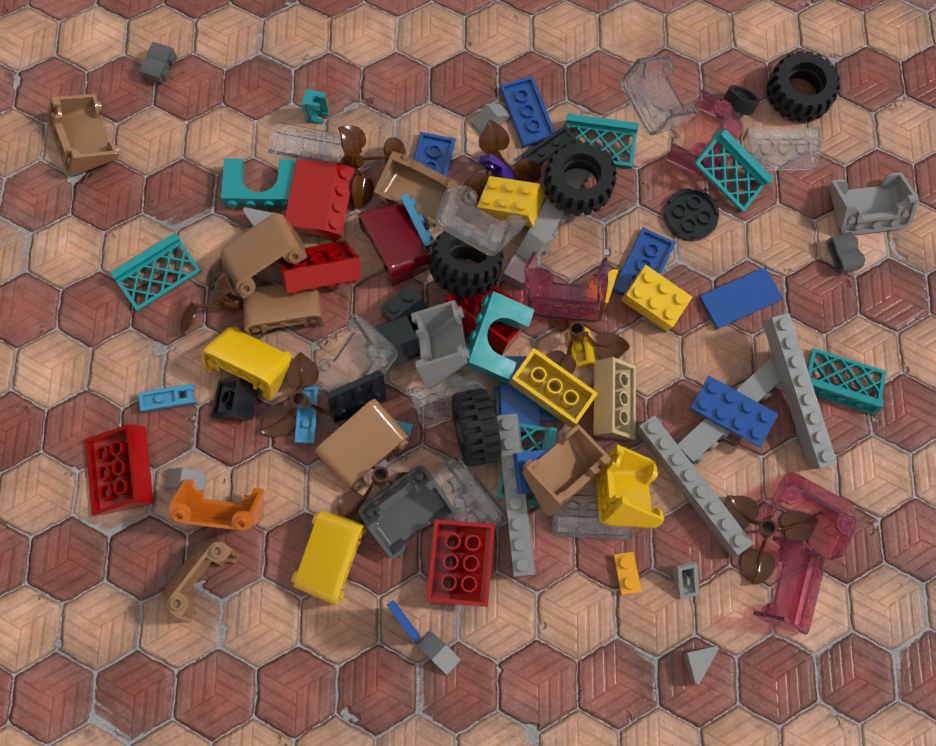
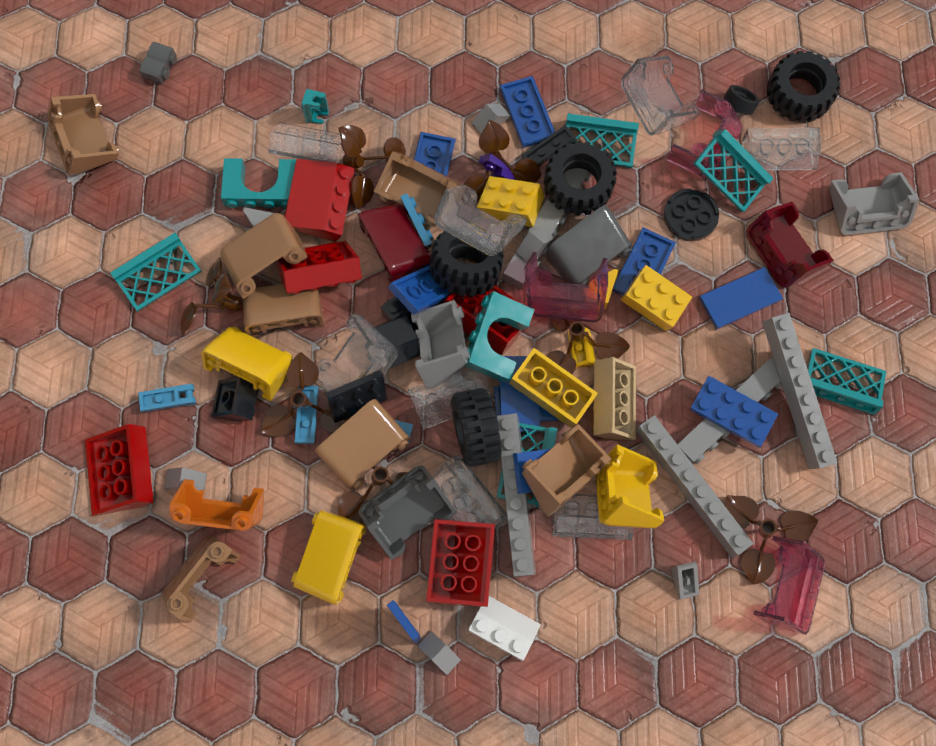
light orange plate [613,552,642,595] -> none
light grey slope [683,646,719,685] -> none
clear pink windscreen [761,472,856,560] -> none
dark grey brick [826,232,865,275] -> none
none -> blue plate [388,266,451,315]
none -> white slope [468,596,541,661]
none -> dark grey windscreen [546,205,632,292]
none -> dark red windscreen [746,201,834,288]

